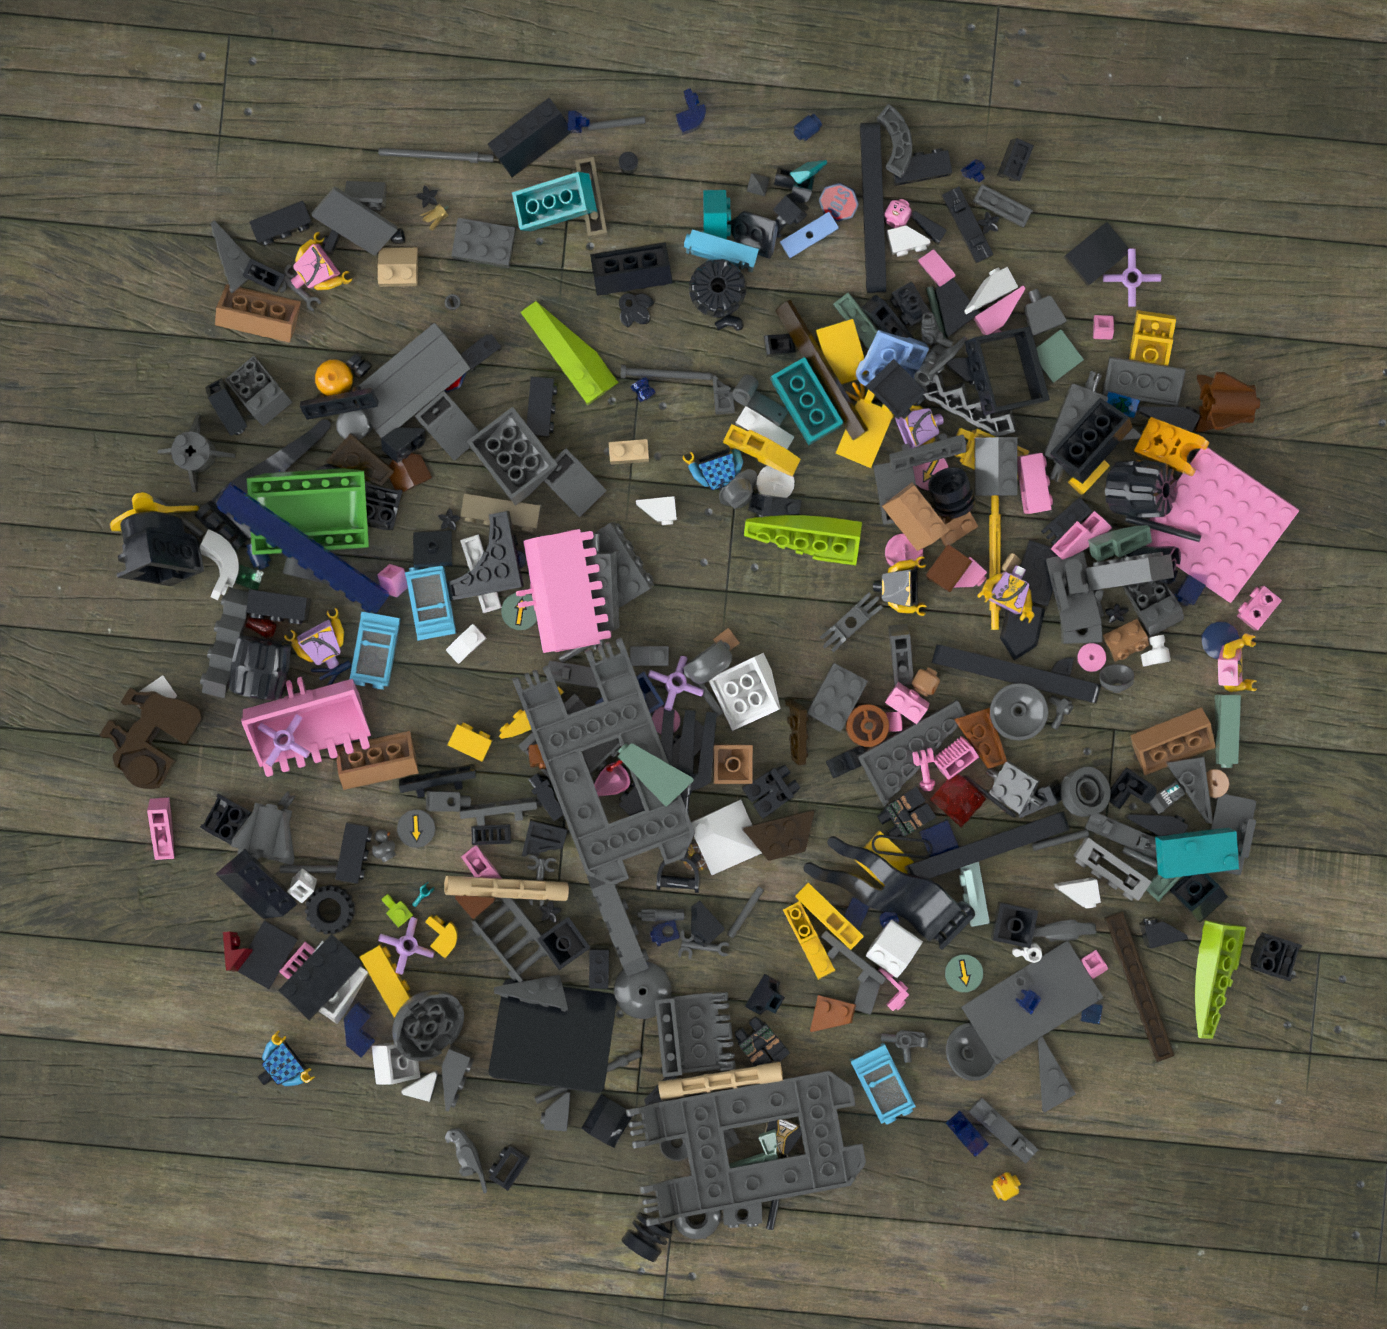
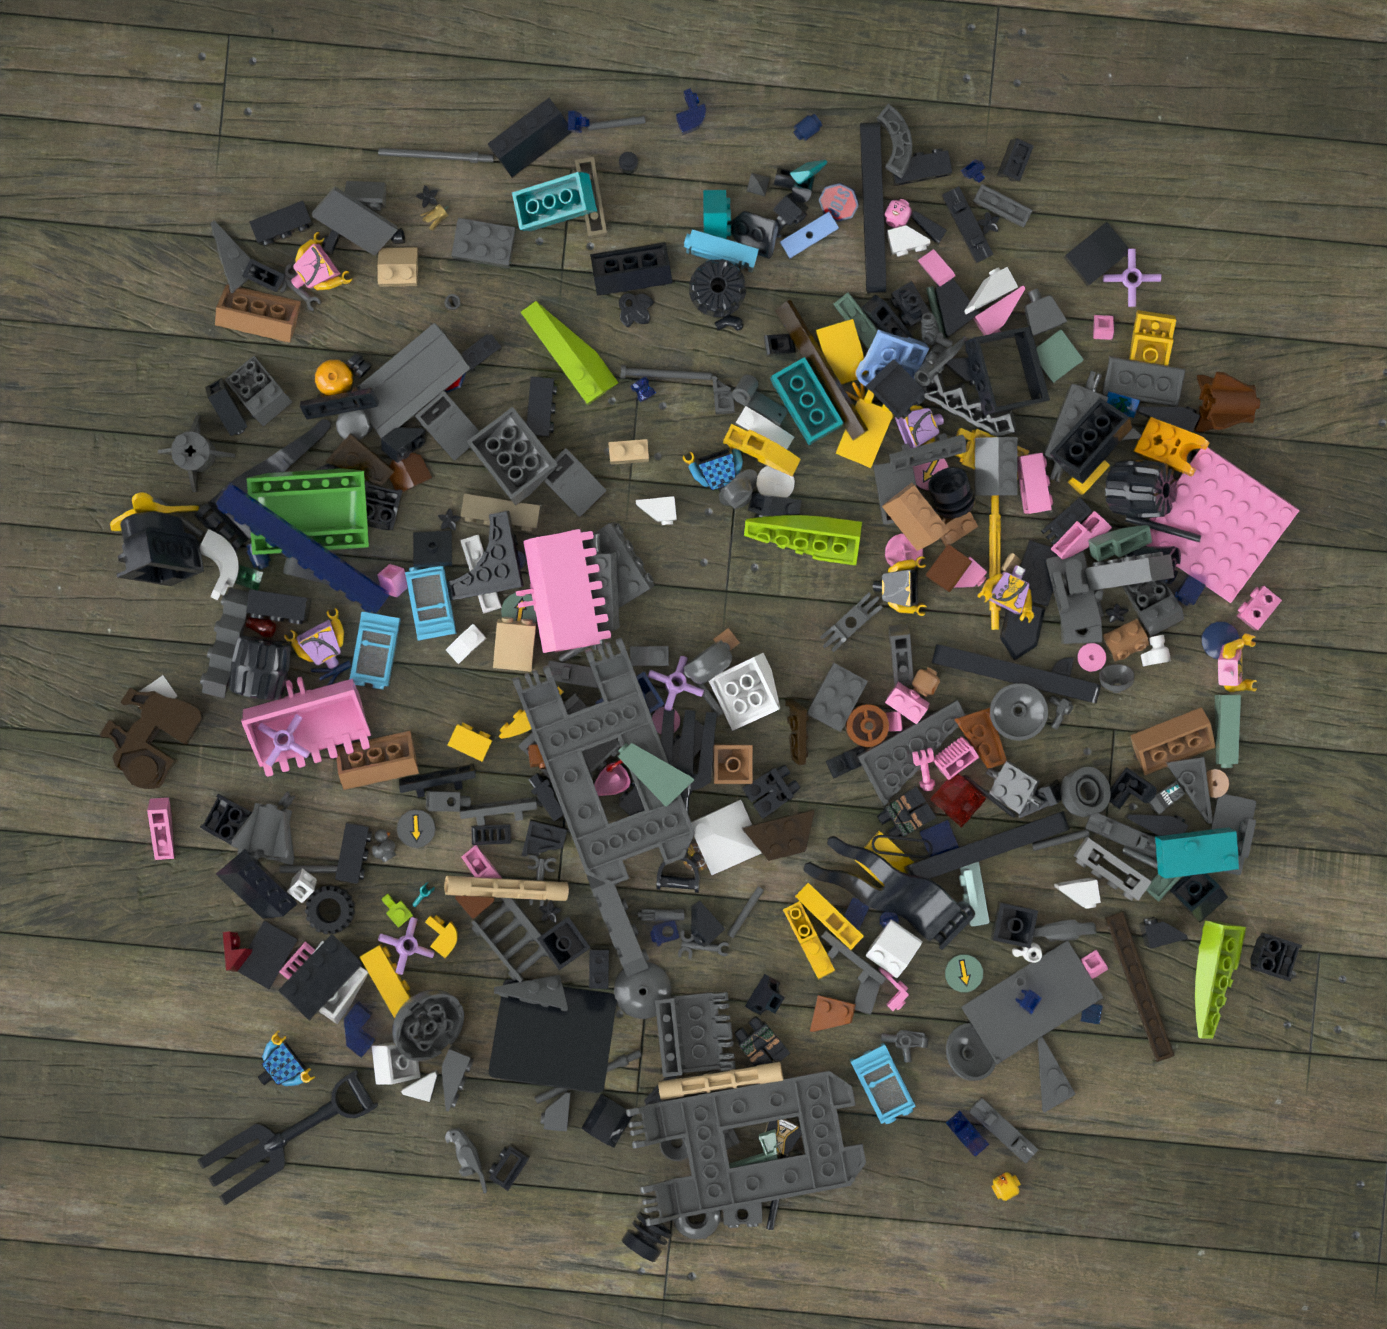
none -> black piece [197,1069,379,1205]
none -> tan brick [493,617,537,672]

